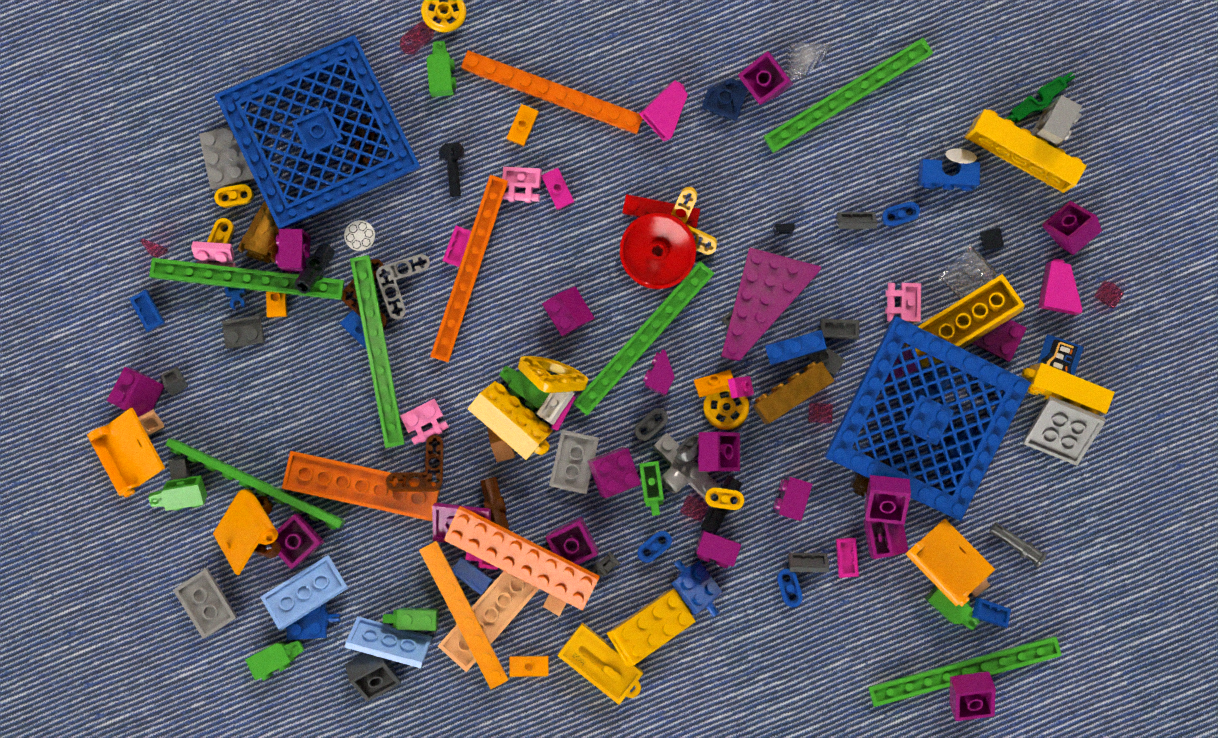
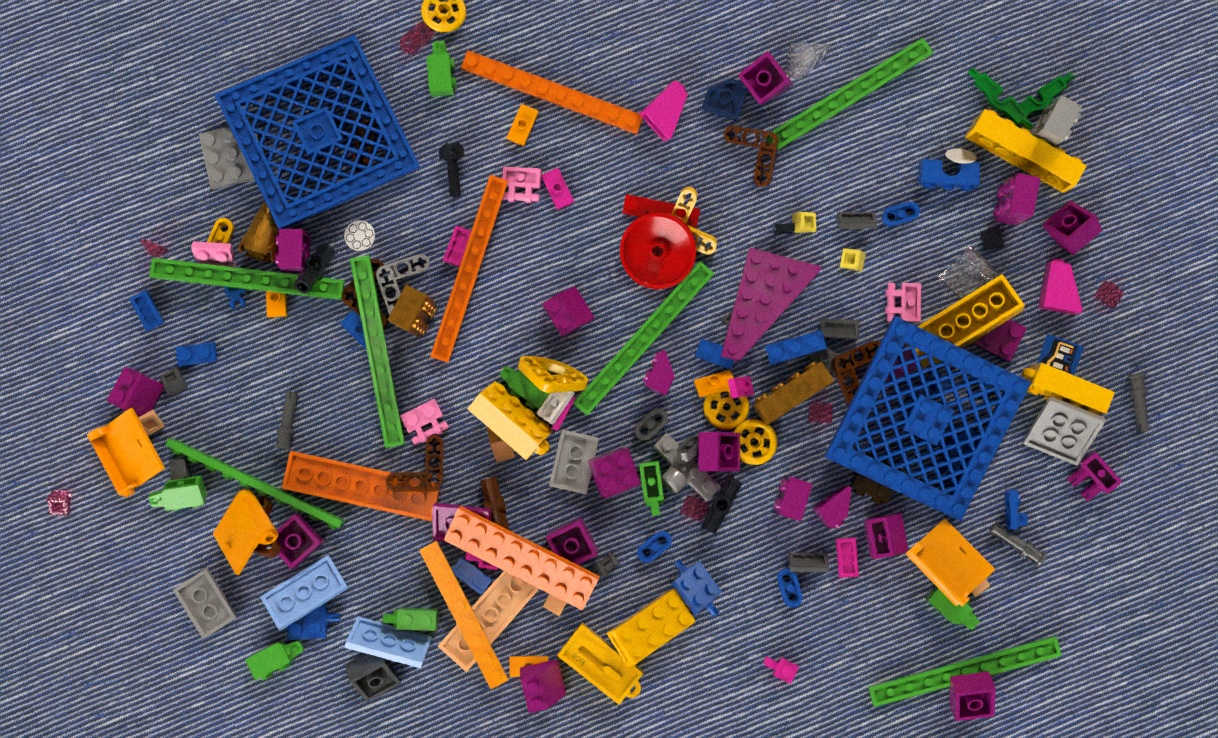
yellow plate [214,184,254,208] -> none
dark grey plate [222,315,265,349] -> none
magenta brick [694,530,741,569] -> none
yellow plate [705,488,744,510] -> none
magenta brick [864,475,911,525] -> none
blue plate [972,598,1011,628] -> none
none -> clear pink slope [47,491,71,515]
none -> blue plate [176,342,218,367]
none -> dark grey pin [274,391,298,450]
none -> pearl gold brick [388,285,438,338]
none -> magenta slope [520,659,566,713]
none -> blue plate [695,338,734,370]
none -> reddish brown beam [724,126,779,187]
none -> yellow plate [734,419,778,465]
none -> dark pink plate [763,656,799,684]
none -> light yellow slope [792,212,816,233]
none -> magenta slope [812,486,851,529]
none -> reddish brown beam [831,341,881,406]
none -> light yellow slope [840,248,866,271]
none -> green piece [968,67,1035,131]
none -> magenta brick [993,173,1040,226]
none -> blue hinge [1005,490,1028,529]
none -> magenta brick [1067,450,1122,502]
none -> dark grey pin [1127,373,1150,432]

